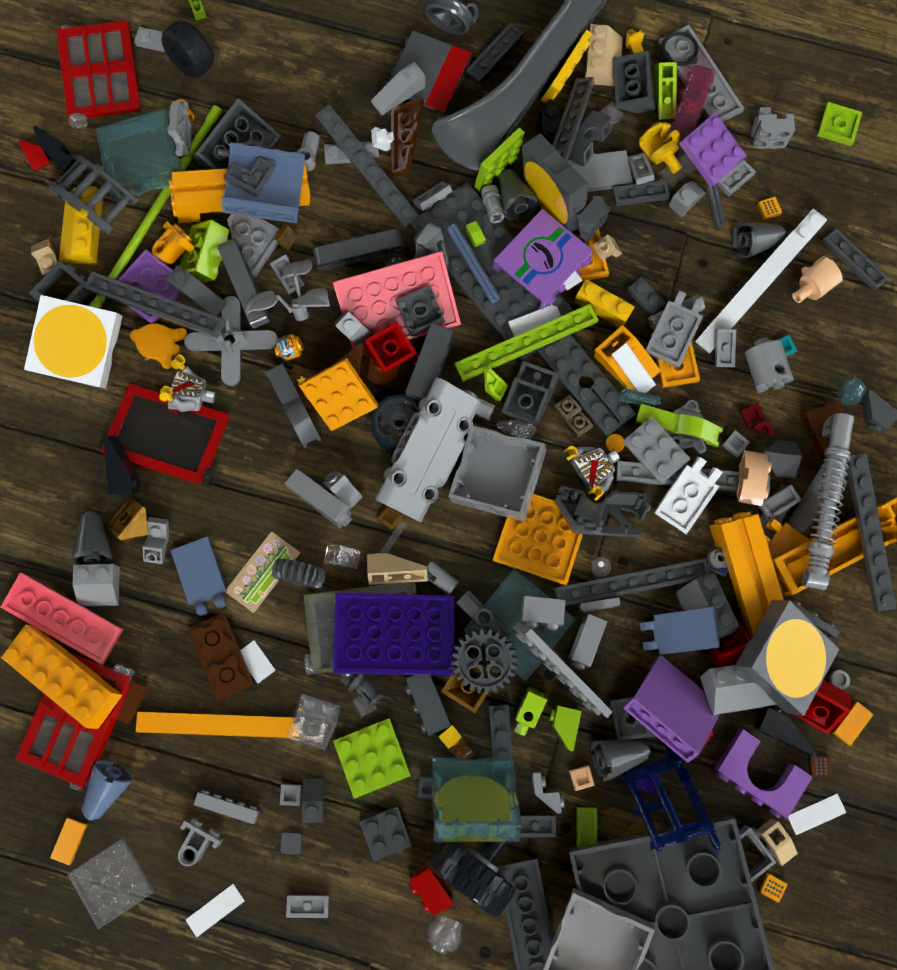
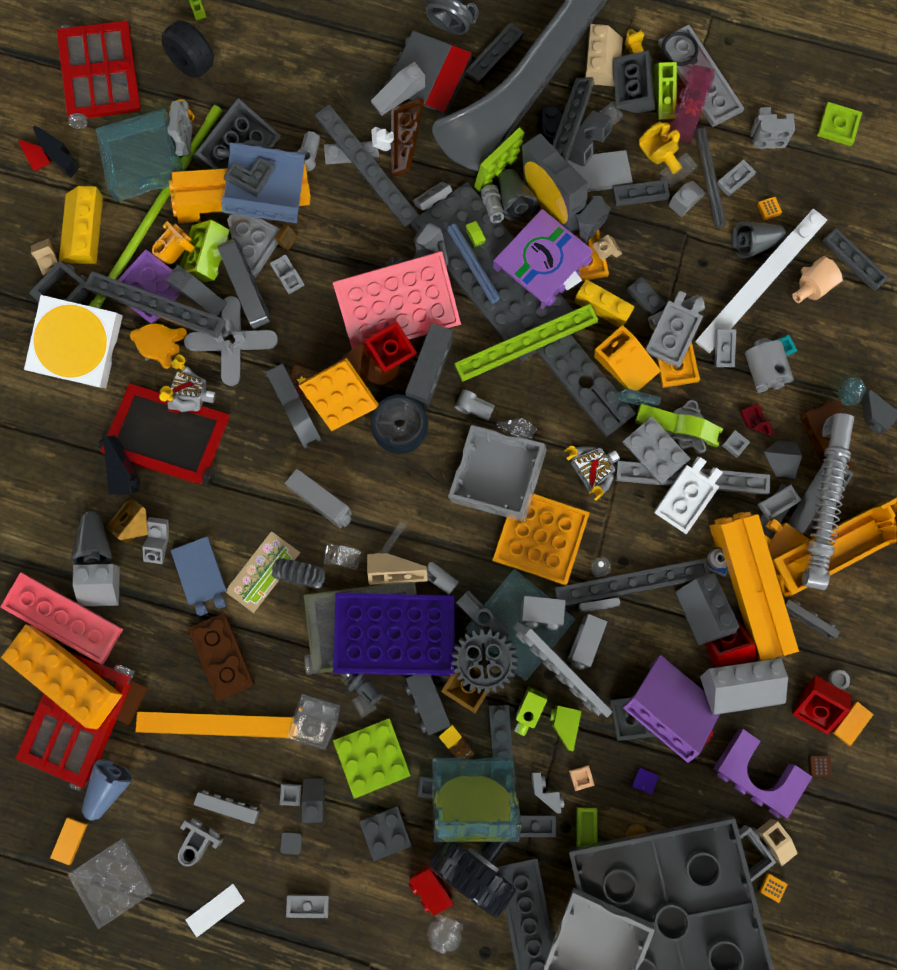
dark grey fence [45,154,138,235] -> none
light grey plate [134,26,165,52] -> none
white sticker [241,641,275,683] -> none
light grey plant [246,259,330,321] -> none
head [274,334,304,361] -> none
dark grey beam [313,229,404,270] -> none
light grey pin [322,471,363,509] -> none
light grey slope [334,309,374,346] -> none
light grey panel [375,377,481,522] -> none
pearl gold tile [377,506,404,531] -> none
dark grey slope [395,285,445,337] -> none
lime tile [484,366,509,401] -> none
dark grey slope [501,361,560,426] -> none
white sticker [508,305,561,337] -> none
yellow tile [540,29,591,104] -> none
dark grey piece [554,486,650,538] -> none
dark tan slope [555,395,593,438] -> none
dark grey cone [591,740,650,781] -> none
light orange piece [605,434,625,453] -> none
white sticker [612,343,656,394] -> none
clear blue piece [620,742,722,852] -> none
light grey plate [628,152,654,185] -> none
sand blue tile [640,607,720,655] -> none
medium lavender plate [679,112,746,187] -> none
tile [735,600,839,716] -> none
light nougat brick [736,450,771,506] -> none
black slope [754,706,817,757] -> none
white sticker [788,794,846,835] -> none
dark grey plate [846,453,897,612] -> none

